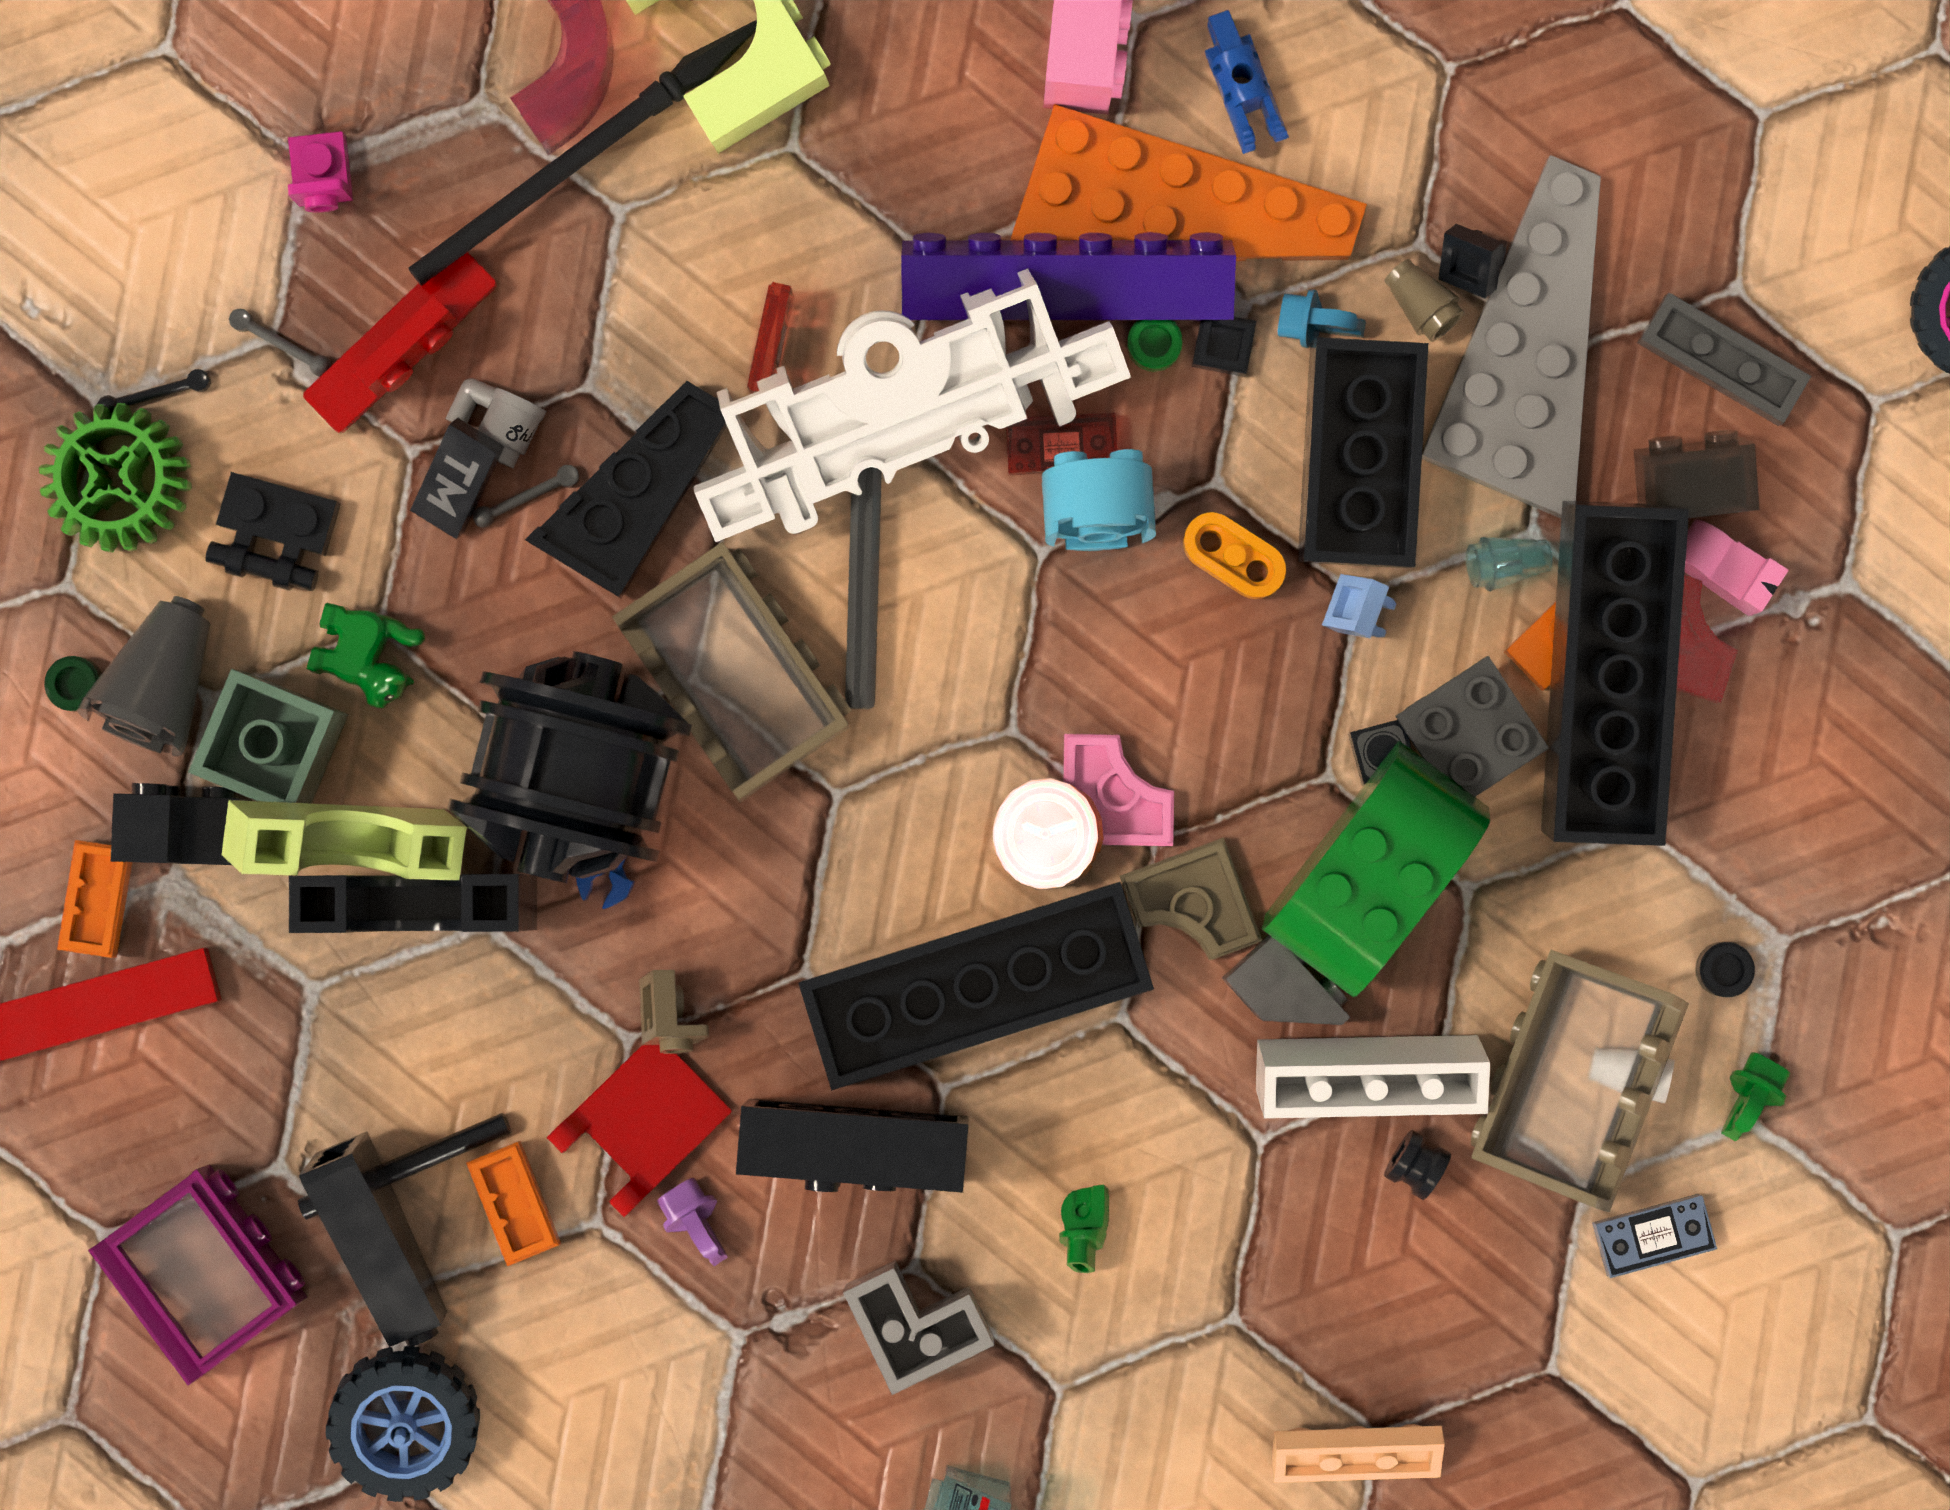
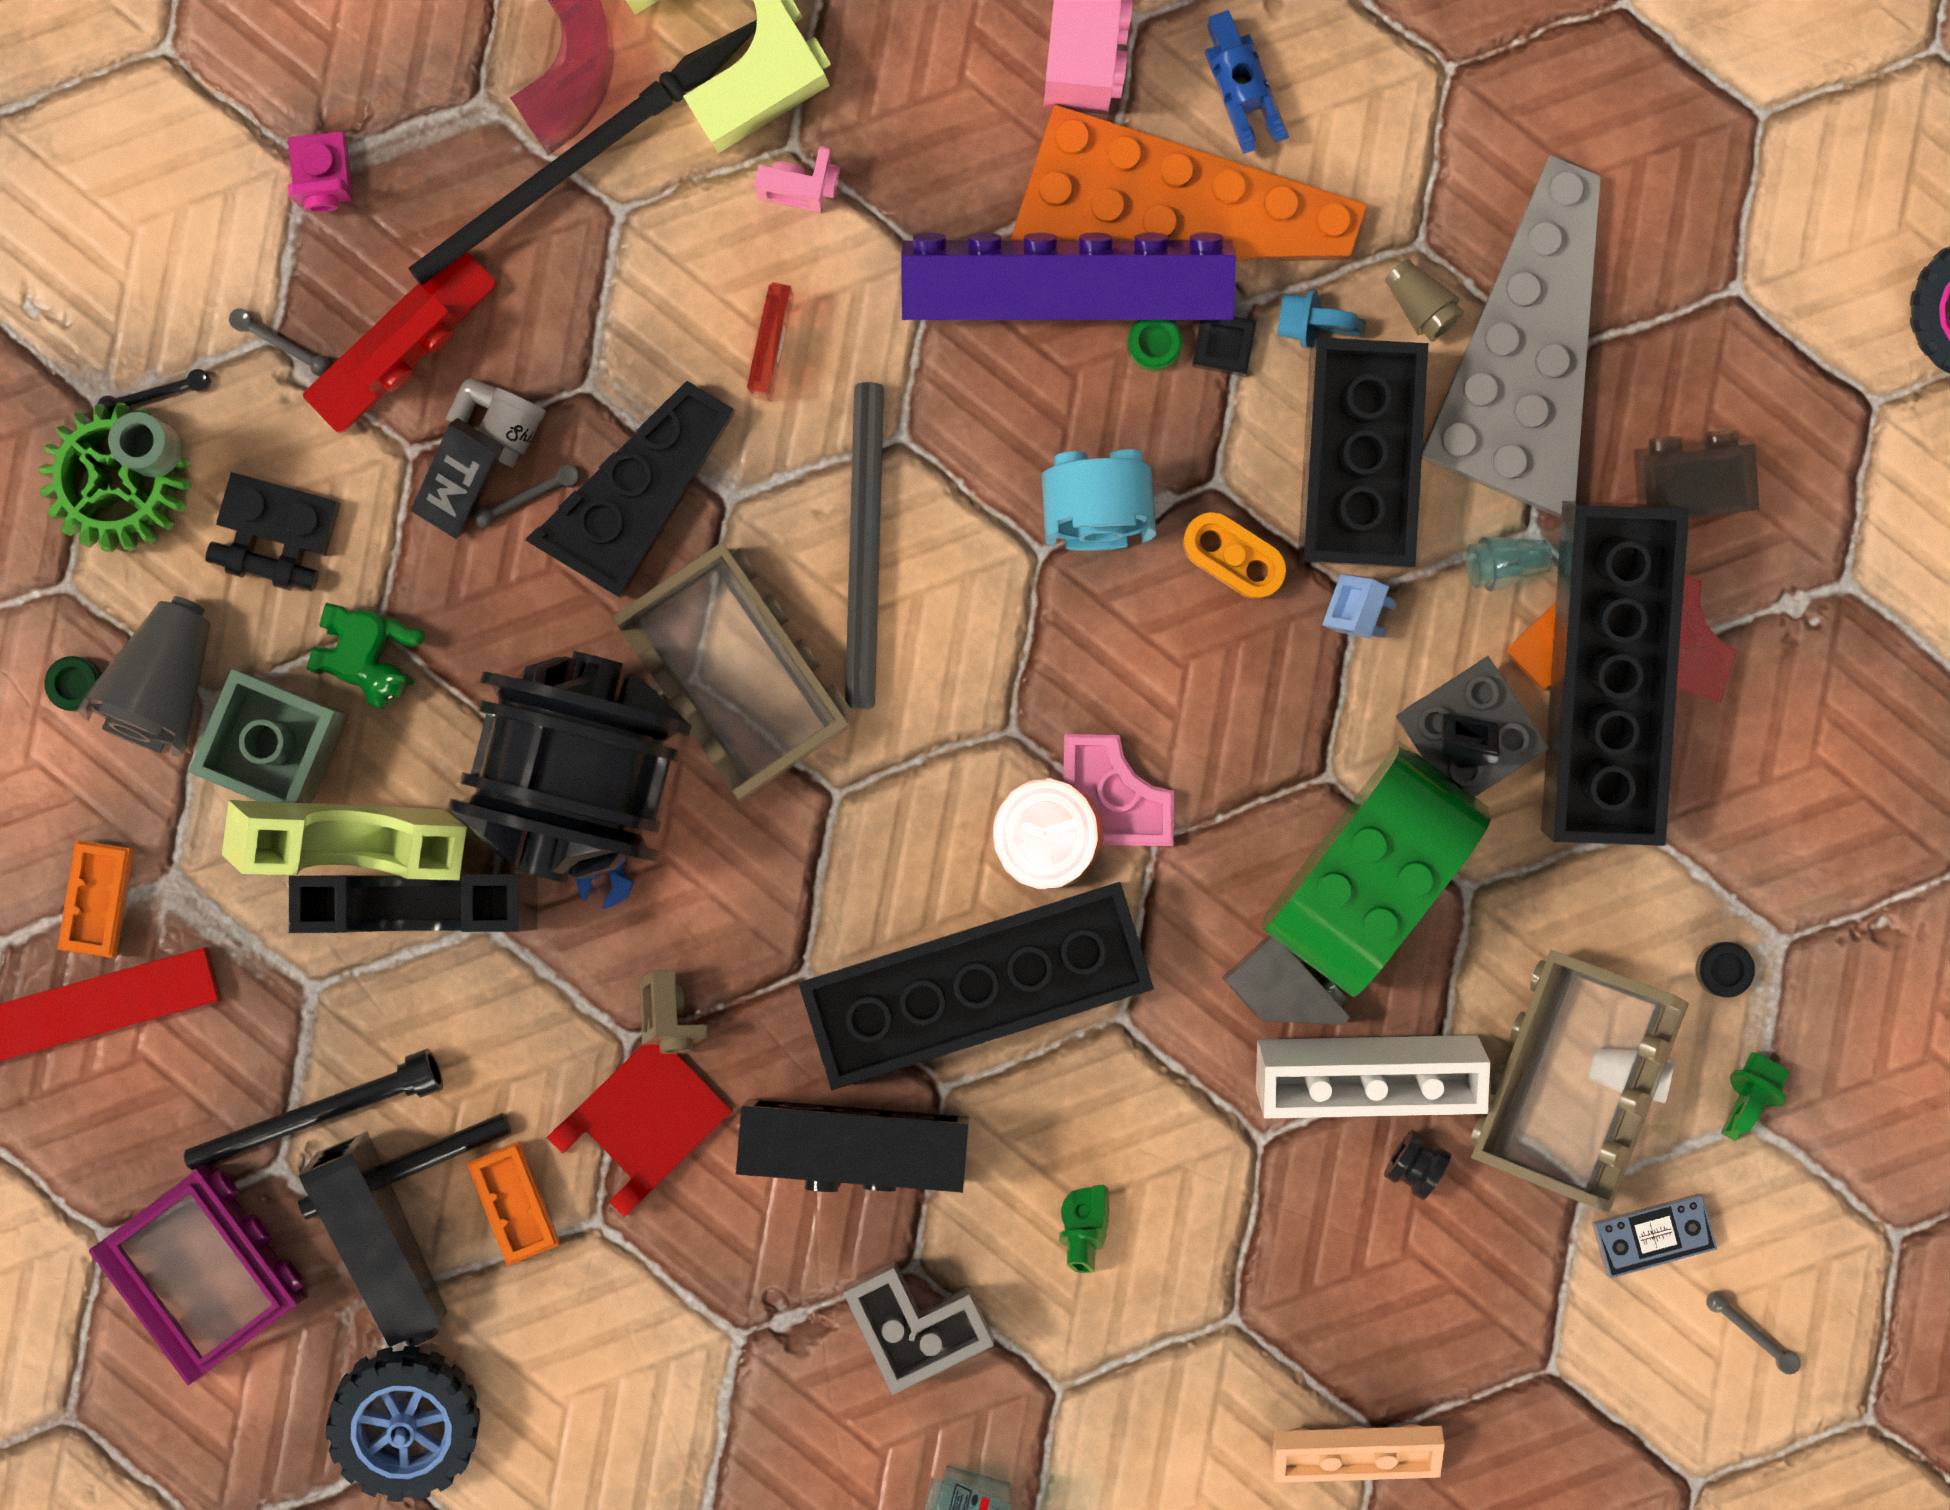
black brick [110,783,252,865] -> none
medium lavender piece [657,1178,728,1266] -> none
white piece [693,268,1131,542] -> none
clear red tile [1006,413,1117,475] -> none
dark tan tile [1120,838,1262,960] -> none
tile [1348,720,1412,786] -> none
black tile [1438,224,1507,299] -> none
dark grey plate [1637,293,1812,426] -> none
bright pink leg [1685,520,1789,616] -> none
none -> sand green brick [108,412,182,477]
none -> black piece [183,1048,443,1170]
none -> bright pink bracket [754,146,840,213]
none -> black slope [1442,713,1499,768]
none -> dark grey hinge [1706,1291,1800,1375]

